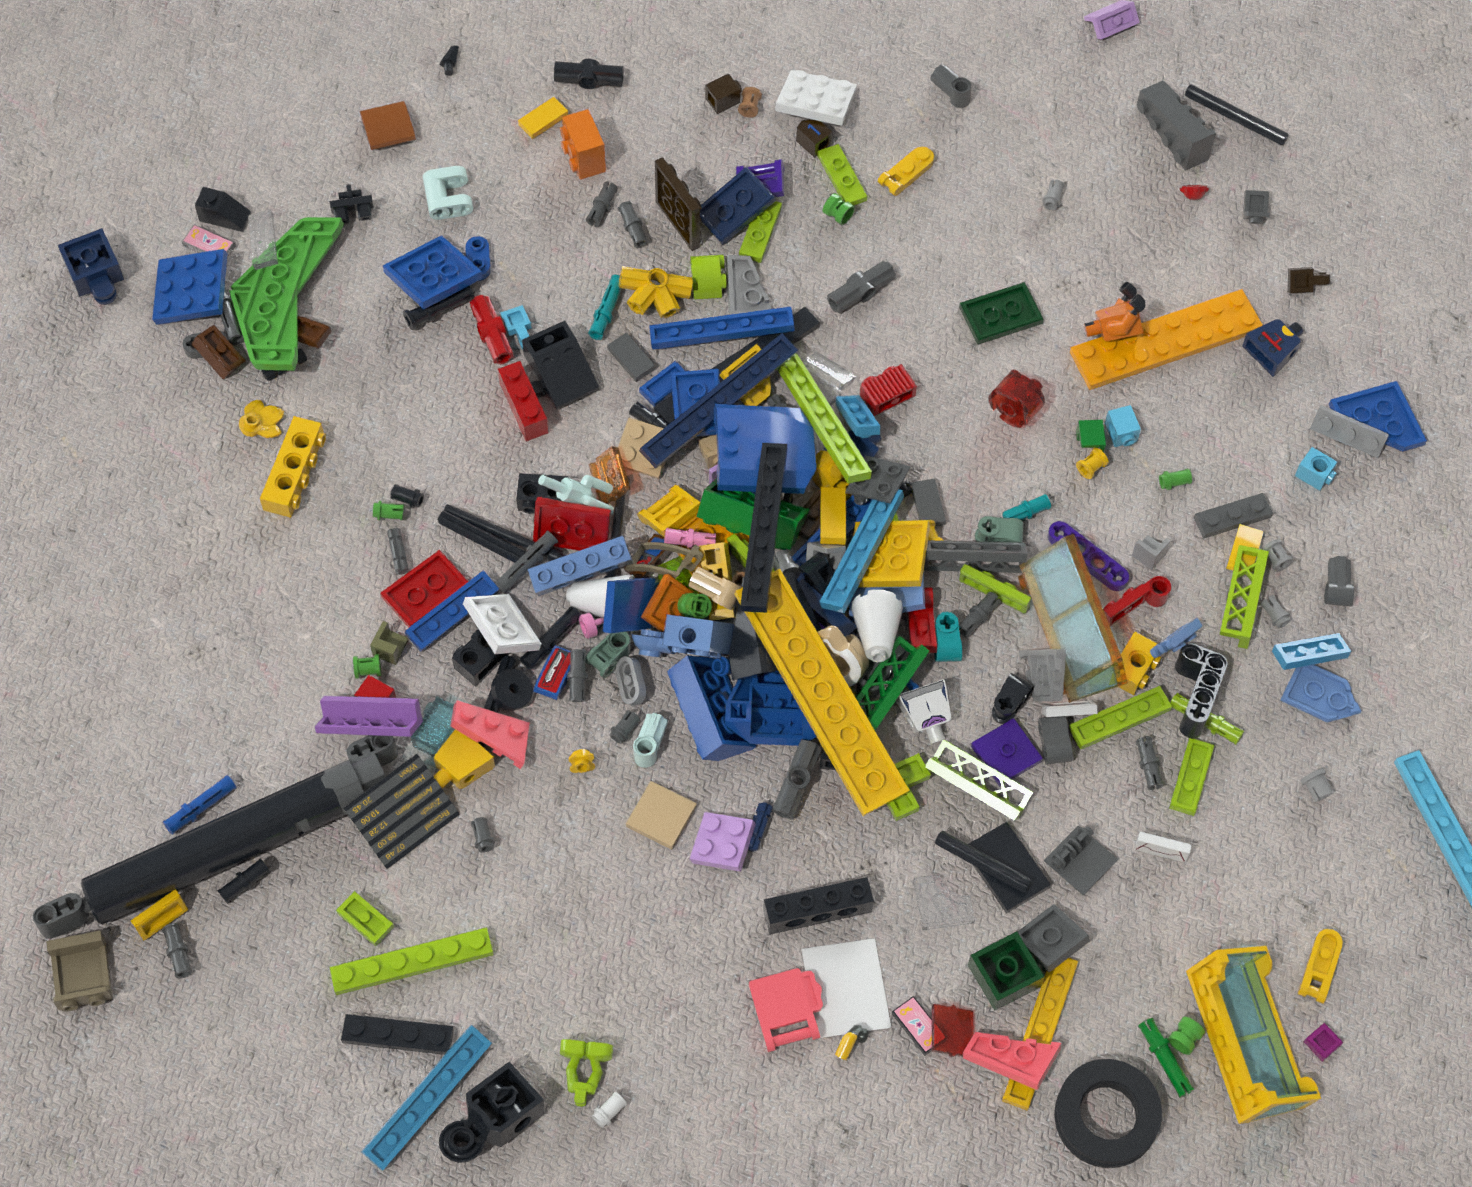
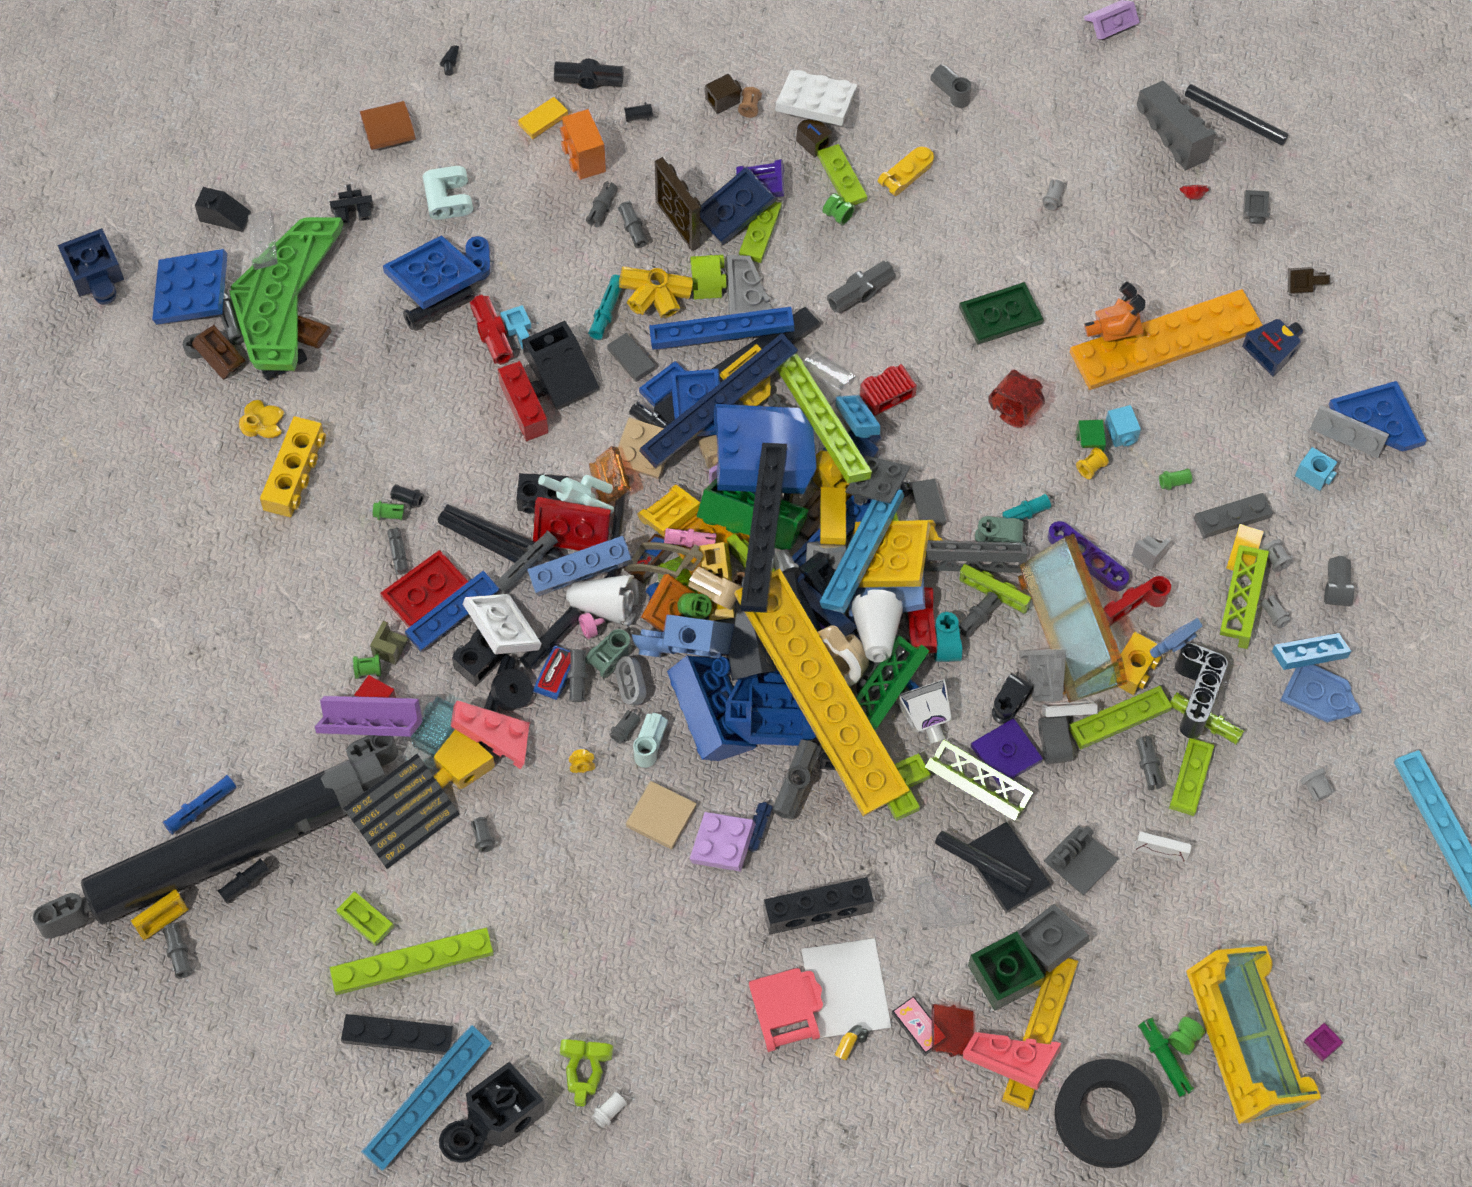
dark tan panel [46,930,113,1012] -> none
tile [182,224,236,258] -> none
blue tile [603,578,656,633] -> none
yellow plate [1297,929,1343,1004] -> none
none -> black pin [624,102,653,122]

